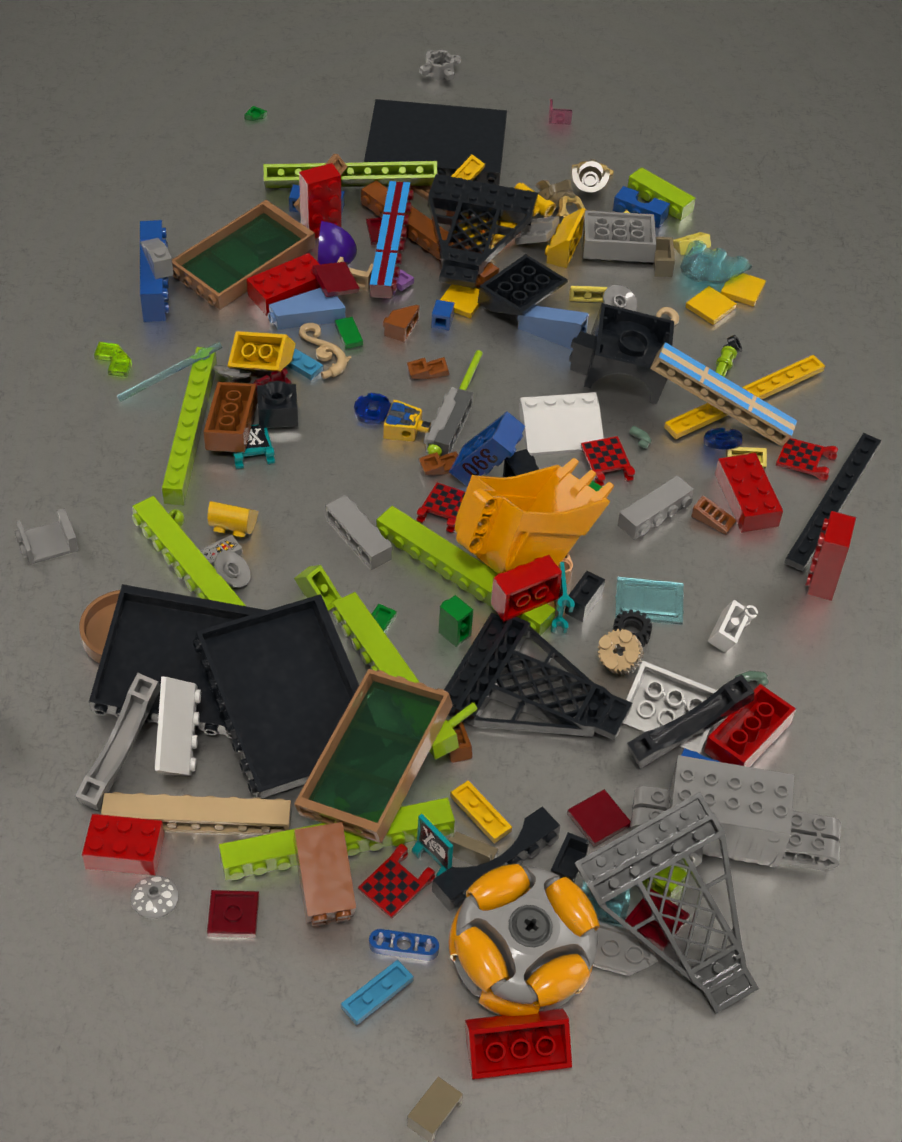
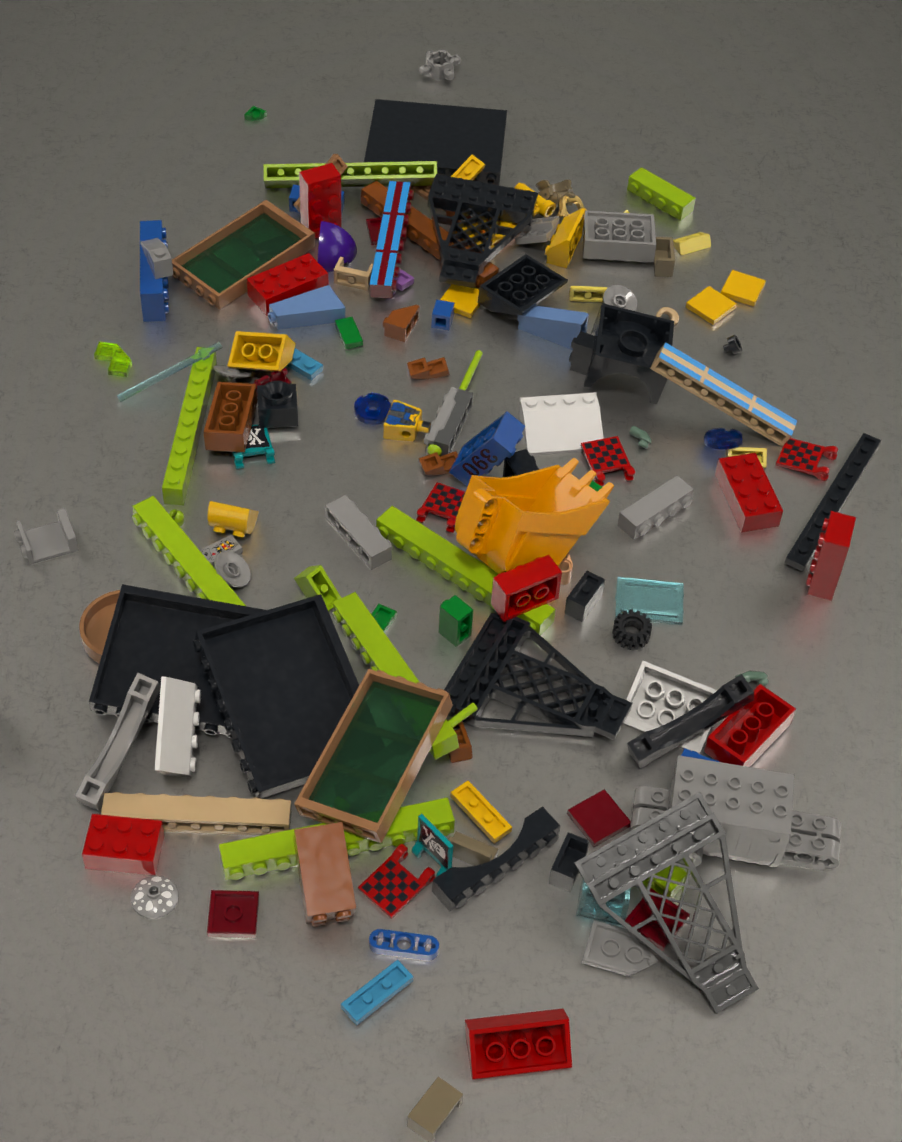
tan plant [299,323,351,379] -> none
dark red tile [311,262,360,297] -> none
piece [449,864,600,1016] -> none
clear pink bracket [549,99,572,125] -> none
teal flag [551,562,575,633] -> none
helmet [572,159,614,193] -> none
tan brick [597,629,644,676] -> none
blue arch [612,186,670,228] -> none
yellow plate [664,355,825,440] -> none
clear light blue brick [680,240,752,285] -> none
dark orange slope [691,496,736,535] -> none
white hinge [707,600,758,653] -> none
lime pin [715,346,737,377] -> none

